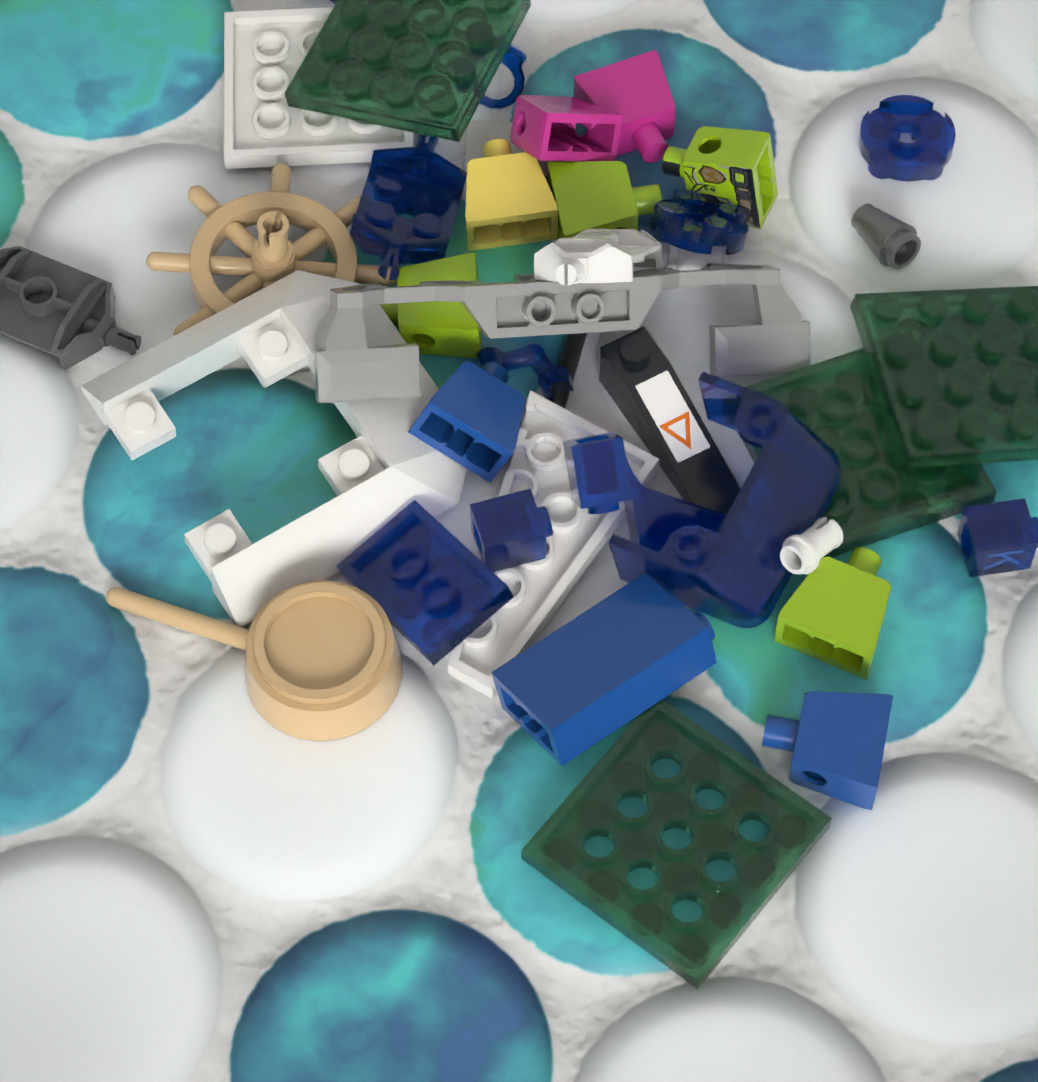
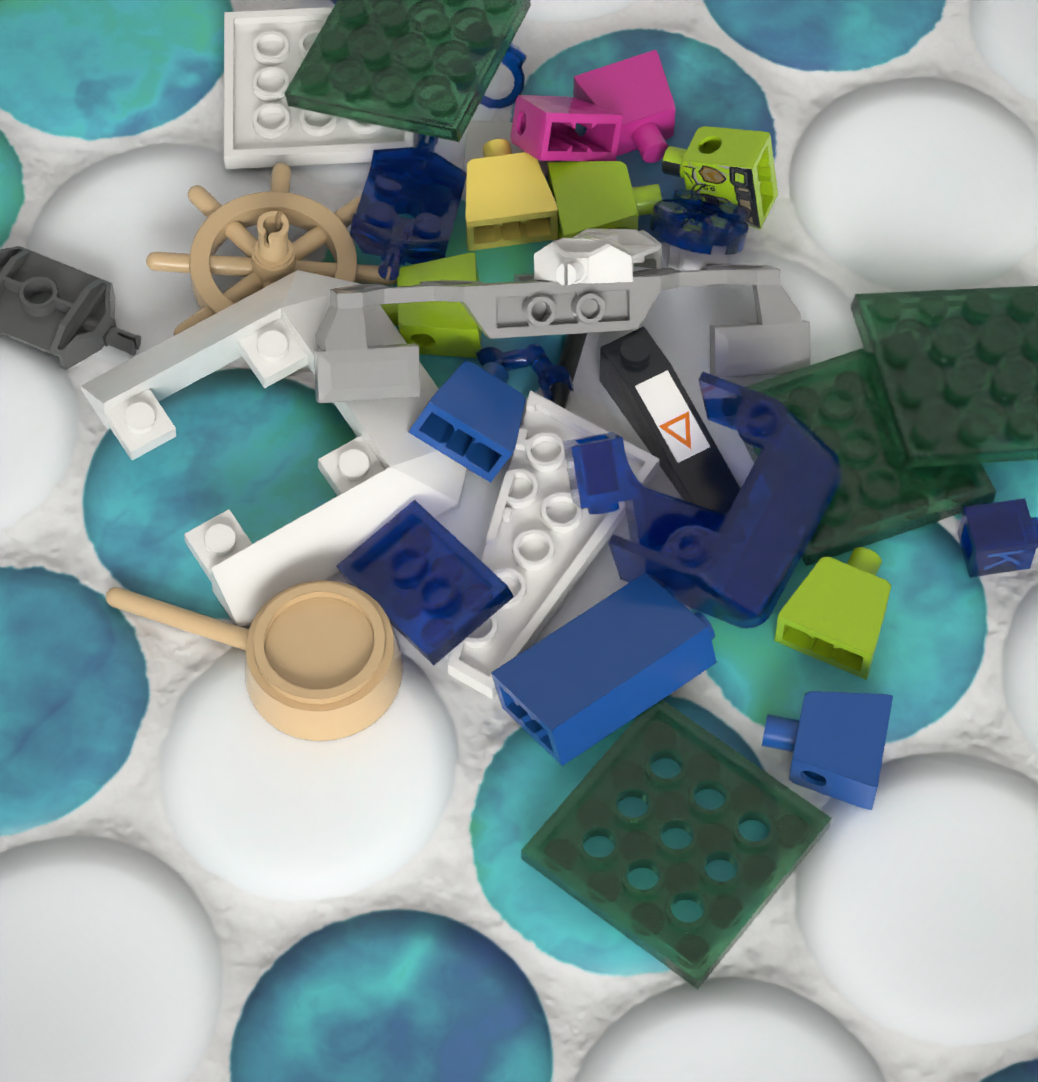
clear blue brick [470,488,553,574] -> none
white pin [780,517,844,575] -> none
flat silver cone [851,203,921,269] -> none
clear blue plate [858,95,956,182] -> none

